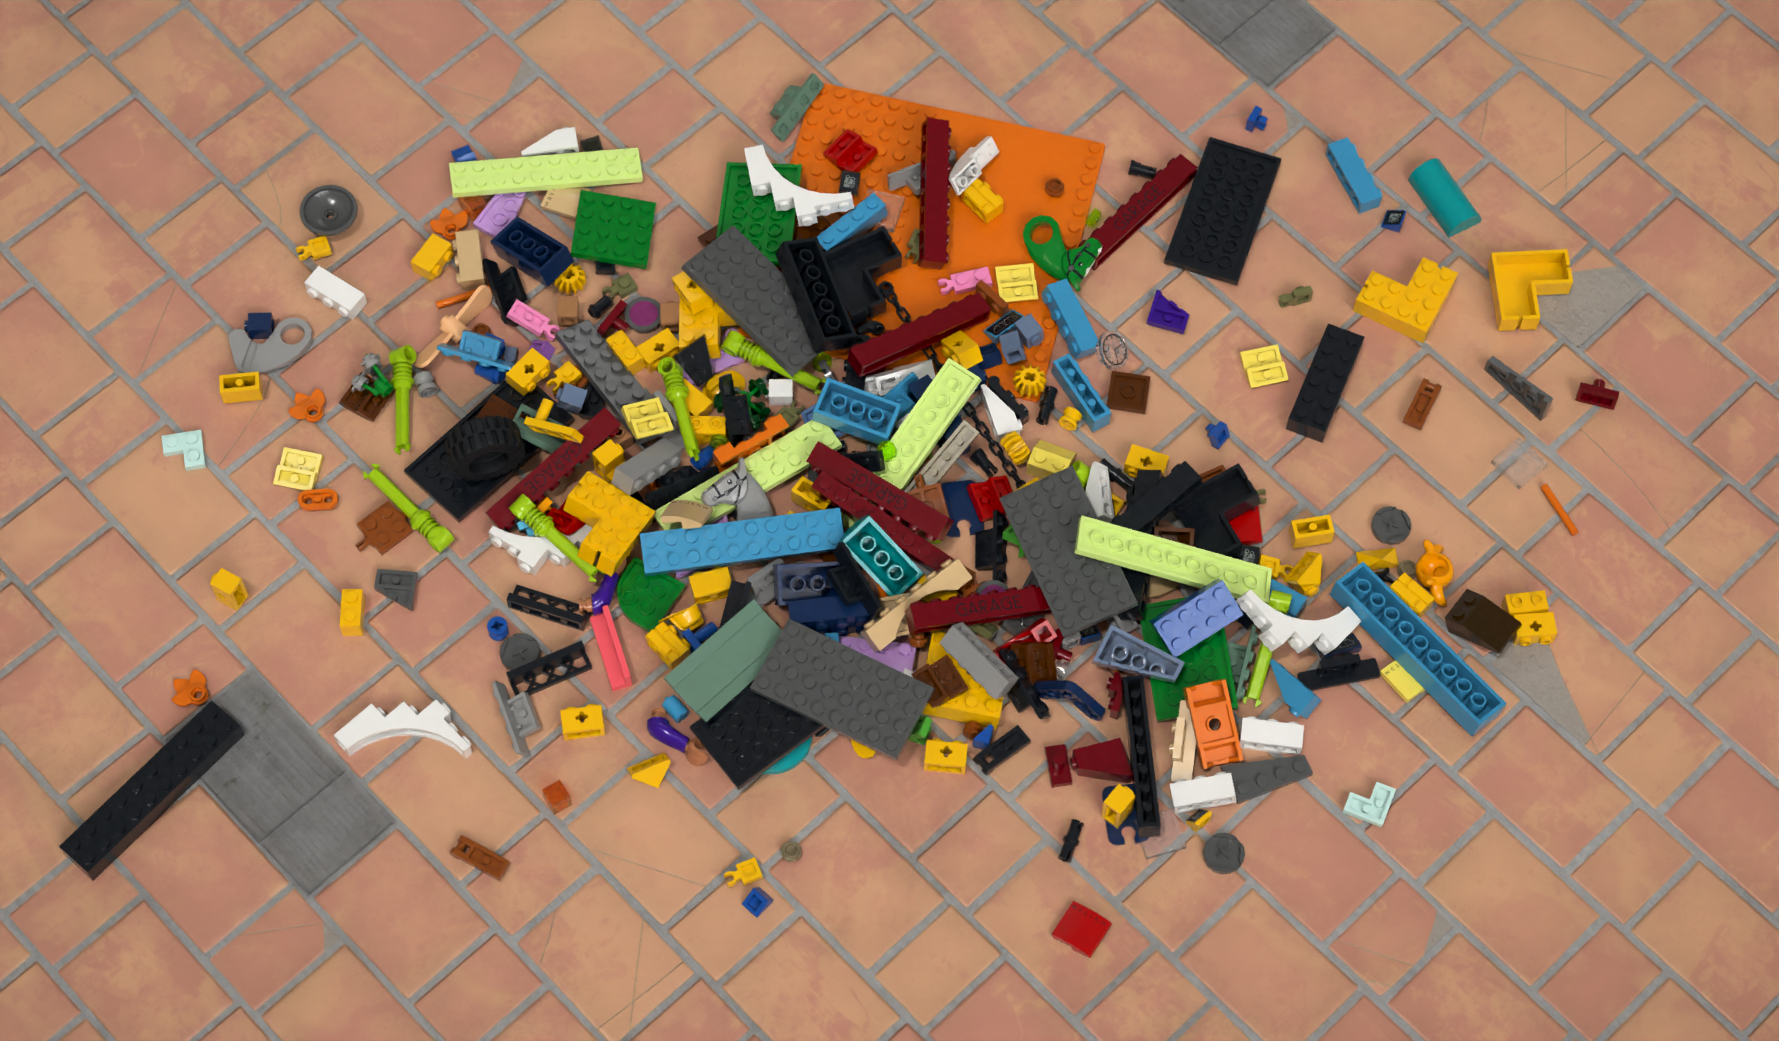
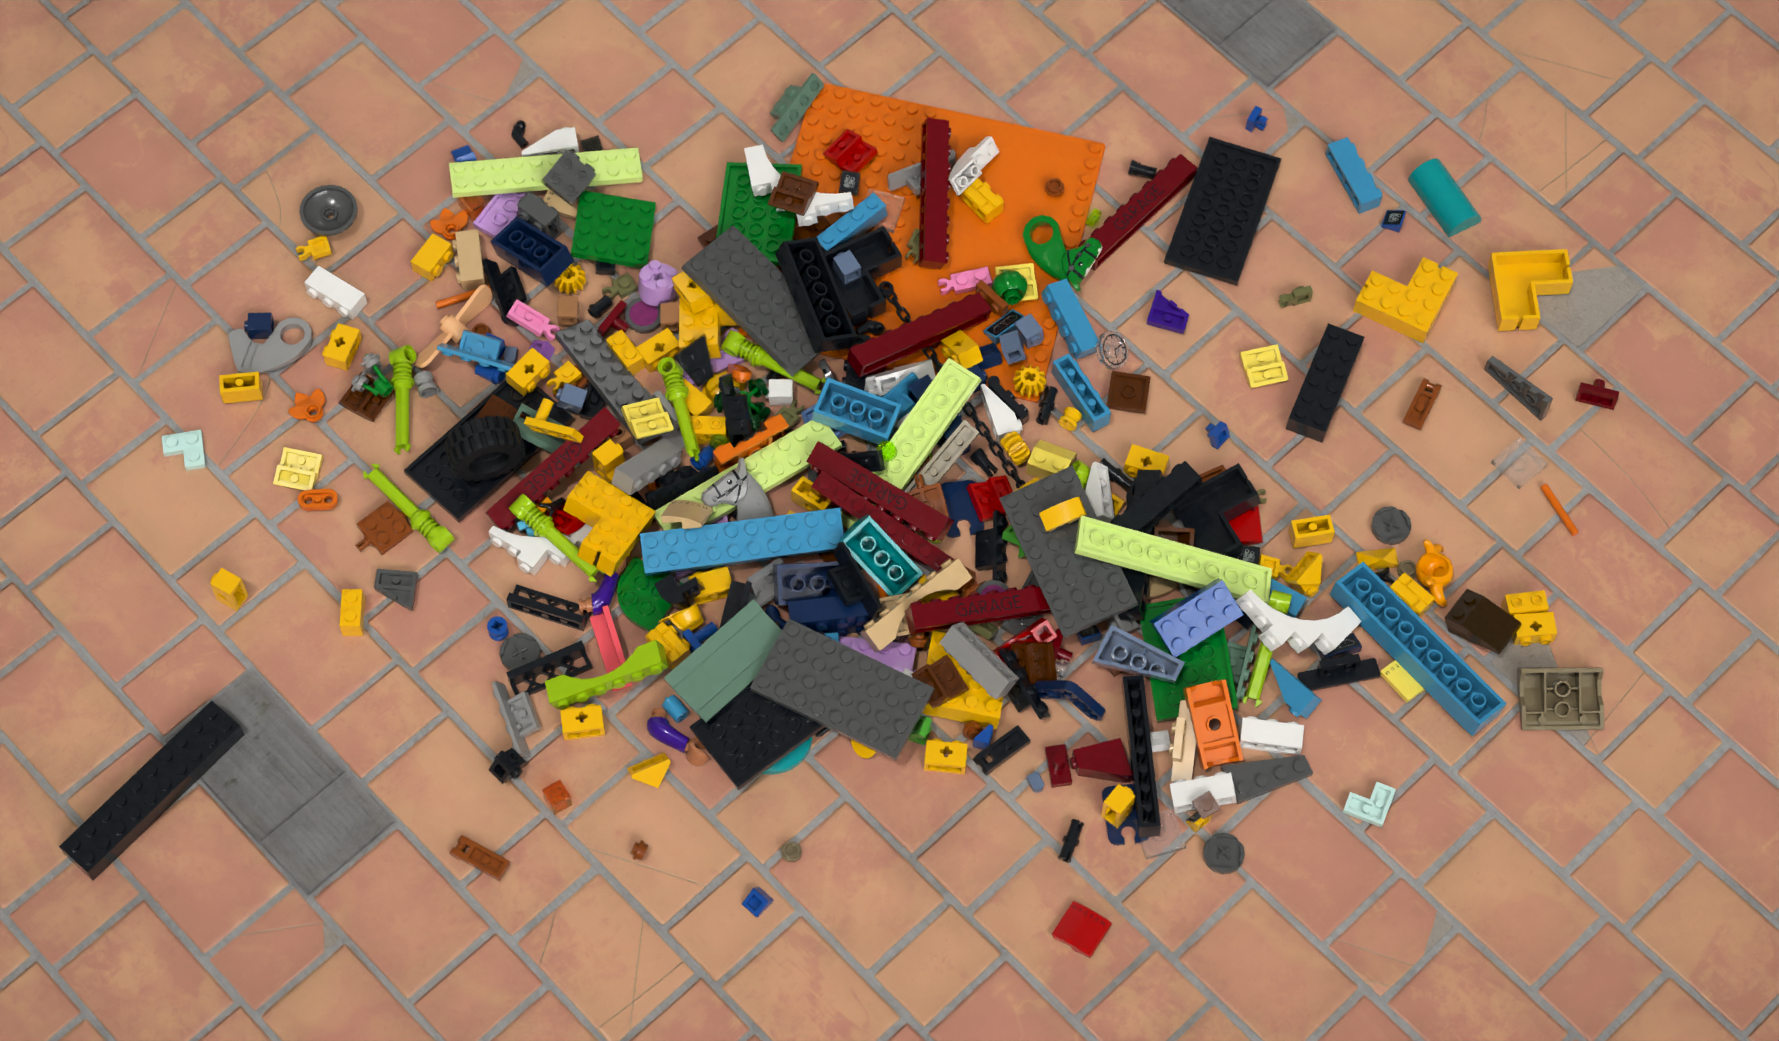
orange plate [172,669,209,706] -> none
white arch [334,700,472,759] -> none
yellow plate [724,857,763,887] -> none
clear neon green tile [812,352,832,373] -> none
light grey slope [1061,632,1081,650] -> none
dark red slope [1106,671,1122,720] -> none
none -> yellow brick [322,323,362,371]
none -> black brick [489,748,526,784]
none -> black arm [511,120,528,149]
none -> dark grey brick [517,192,561,239]
none -> black bar [539,498,566,517]
none -> dark grey brick [542,150,596,206]
none -> lime arch [545,640,669,709]
none -> dark orange plate [631,840,648,860]
none -> lavender brick [638,260,677,306]
none -> black brick [654,574,705,609]
none -> orange plate [727,364,752,383]
none -> dark blue arm [765,605,787,630]
none -> reddish brown slope [768,171,819,216]
none -> sand blue brick [833,250,861,285]
none -> green plant [991,270,1028,305]
none -> sand blue piece [1026,771,1044,793]
none -> yellow slope [1039,497,1087,532]
none -> white plate [1150,730,1170,752]
none -> plate [1192,791,1221,820]
none -> dark tan piece [1517,667,1604,730]

